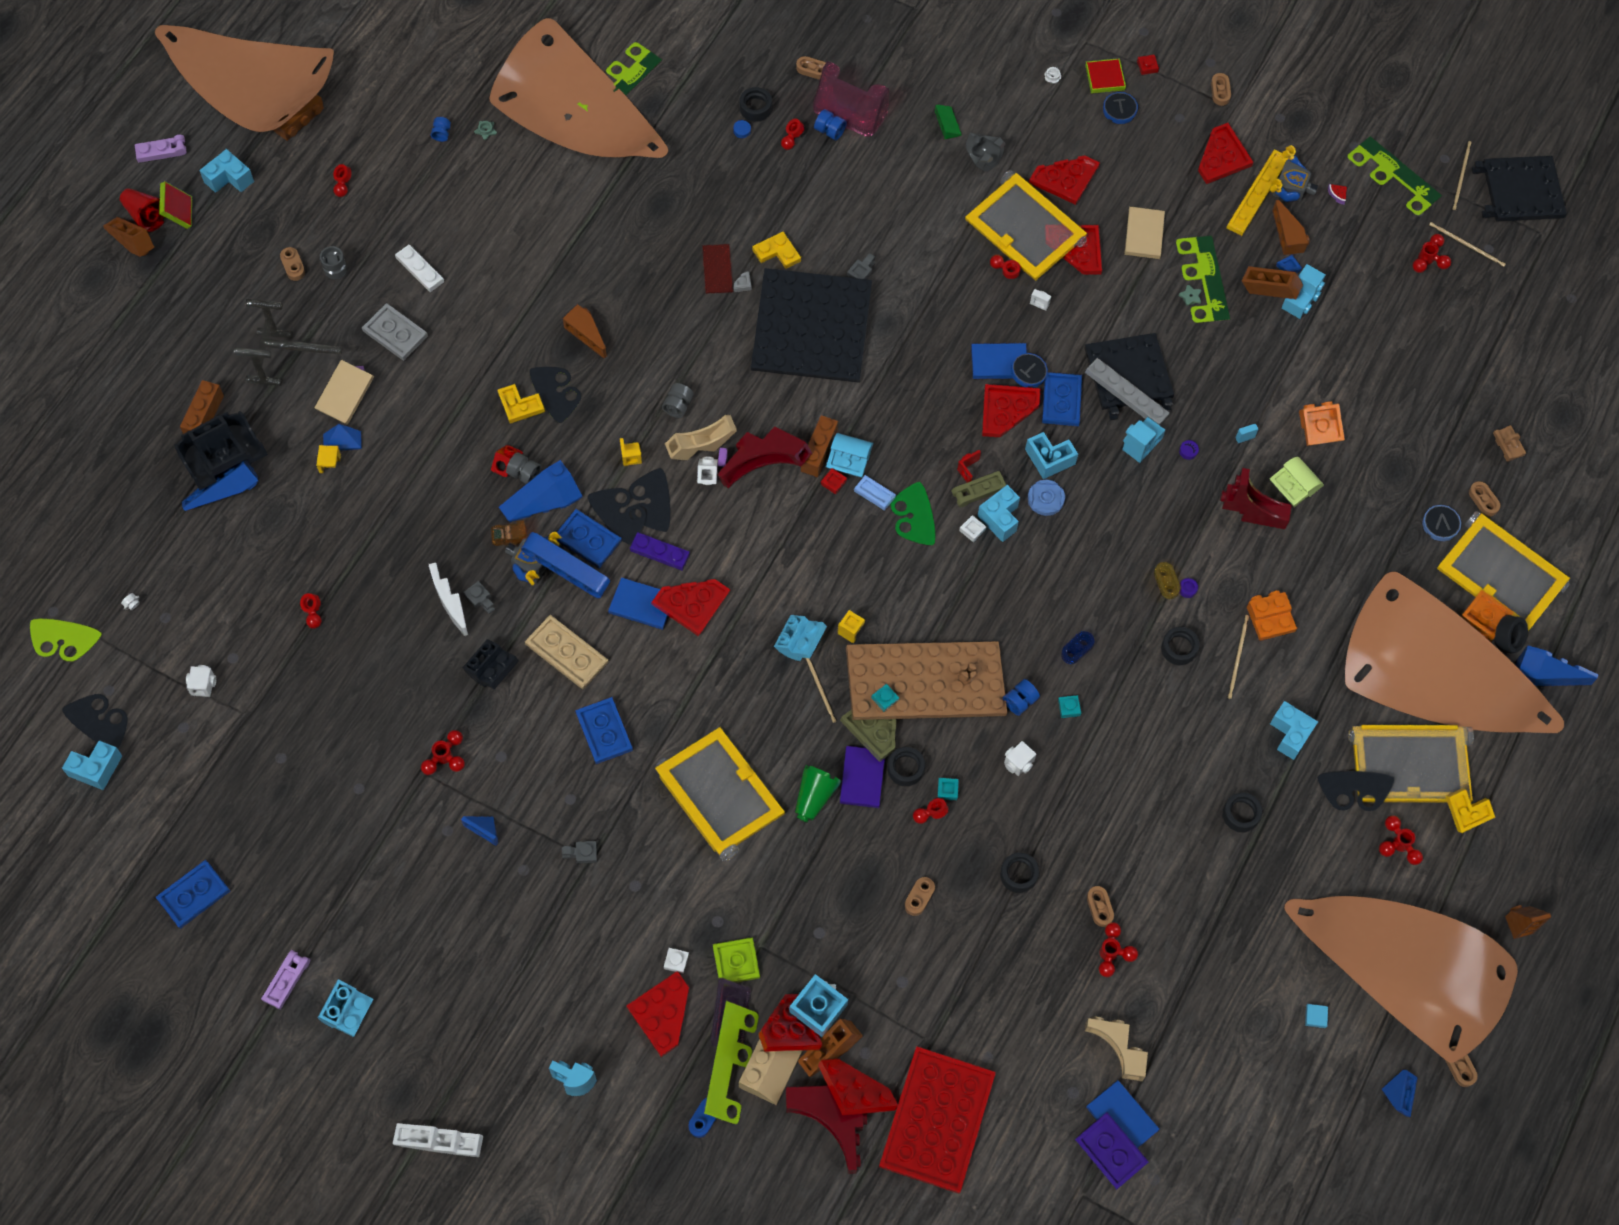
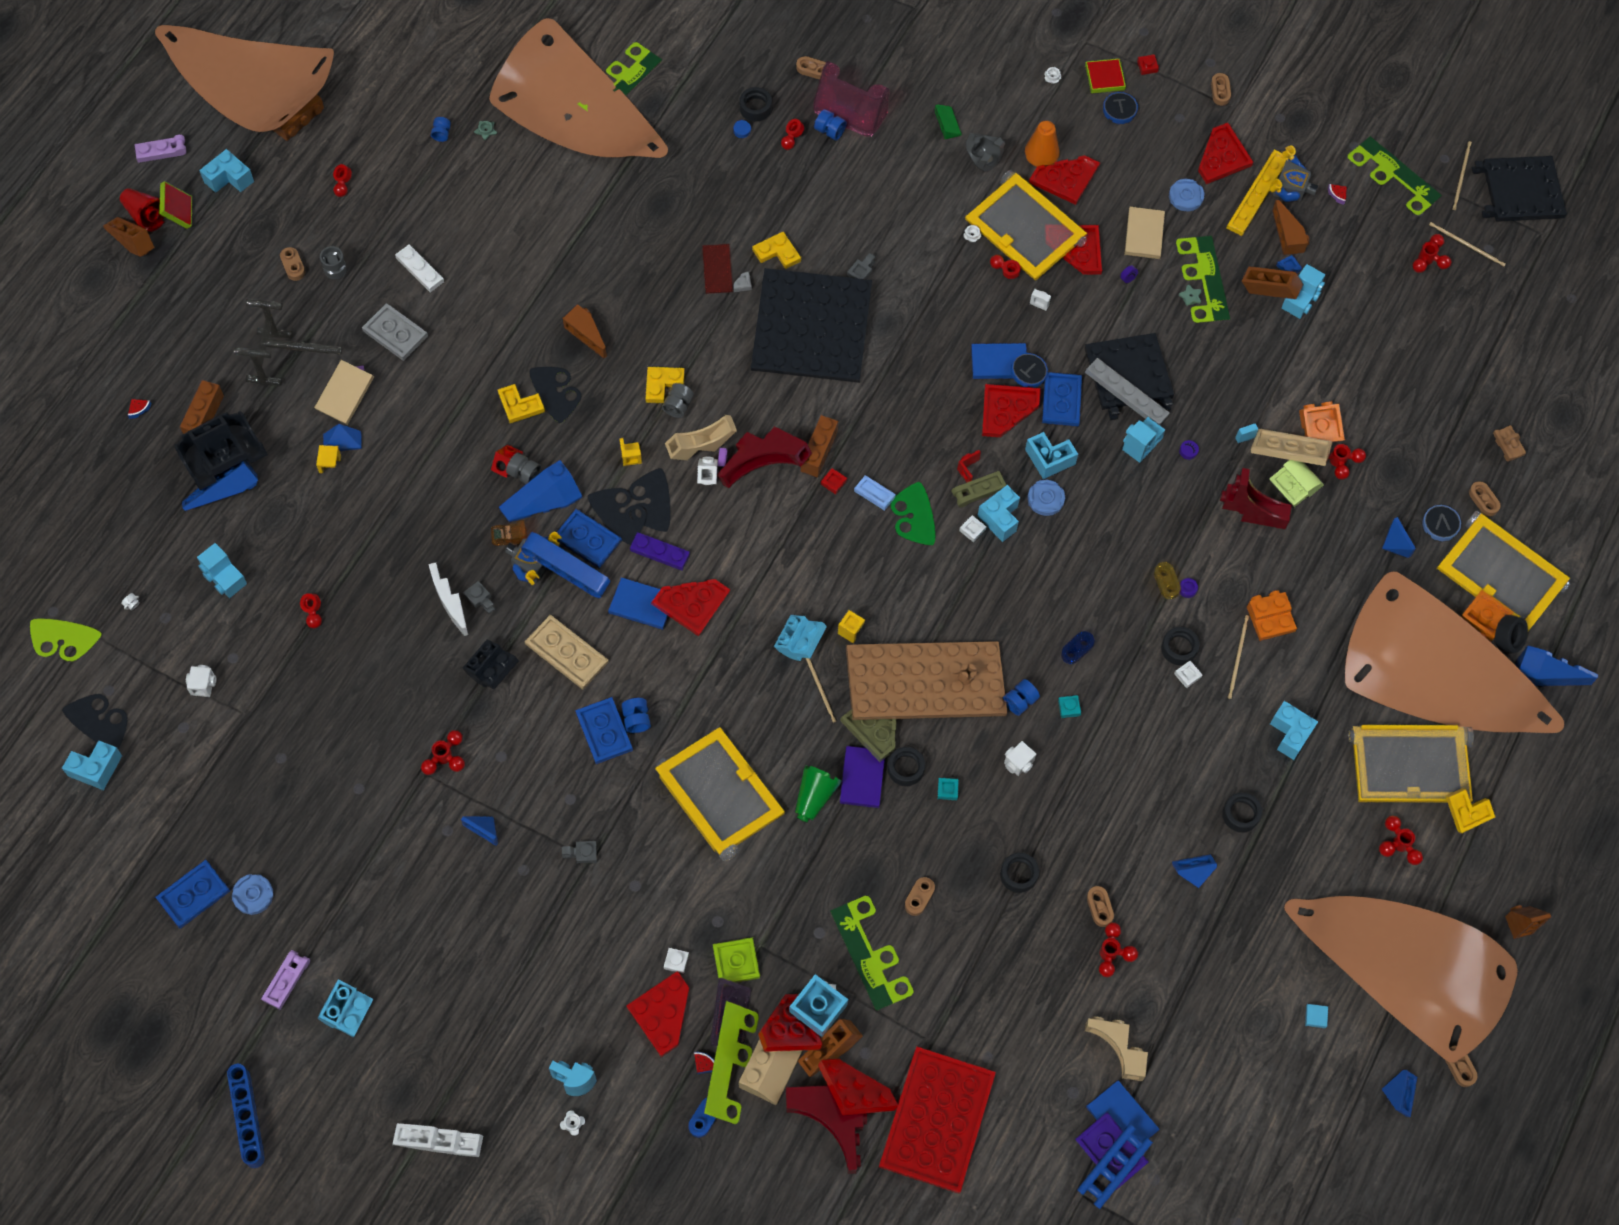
medium azure brick [826,433,873,478] -> none
teal plate [871,684,899,712] -> none
red plate [913,798,949,824] -> none
black piece [1317,771,1395,811] -> none
none -> tile [128,399,151,419]
none -> medium azure brick [197,543,247,598]
none -> blue beam [227,1064,265,1168]
none -> medium blue tile [232,874,274,915]
none -> white plate [560,1111,585,1136]
none -> blue wheel [622,698,651,733]
none -> yellow plate [646,367,684,403]
none -> red tile [694,1052,714,1074]
none -> piece [830,896,913,1011]
none -> white plate [964,225,981,242]
none -> orange cone [1025,121,1060,166]
none -> blue bar [1077,1123,1153,1209]
none -> dark purple tile [1120,265,1138,283]
none -> medium blue tile [1169,179,1205,212]
none -> blue slope [1172,854,1217,888]
none -> white plate [1174,661,1202,688]
none -> tan tile [1251,429,1332,466]
none -> red piece [1328,444,1366,480]
none -> blue slope [1382,517,1416,558]

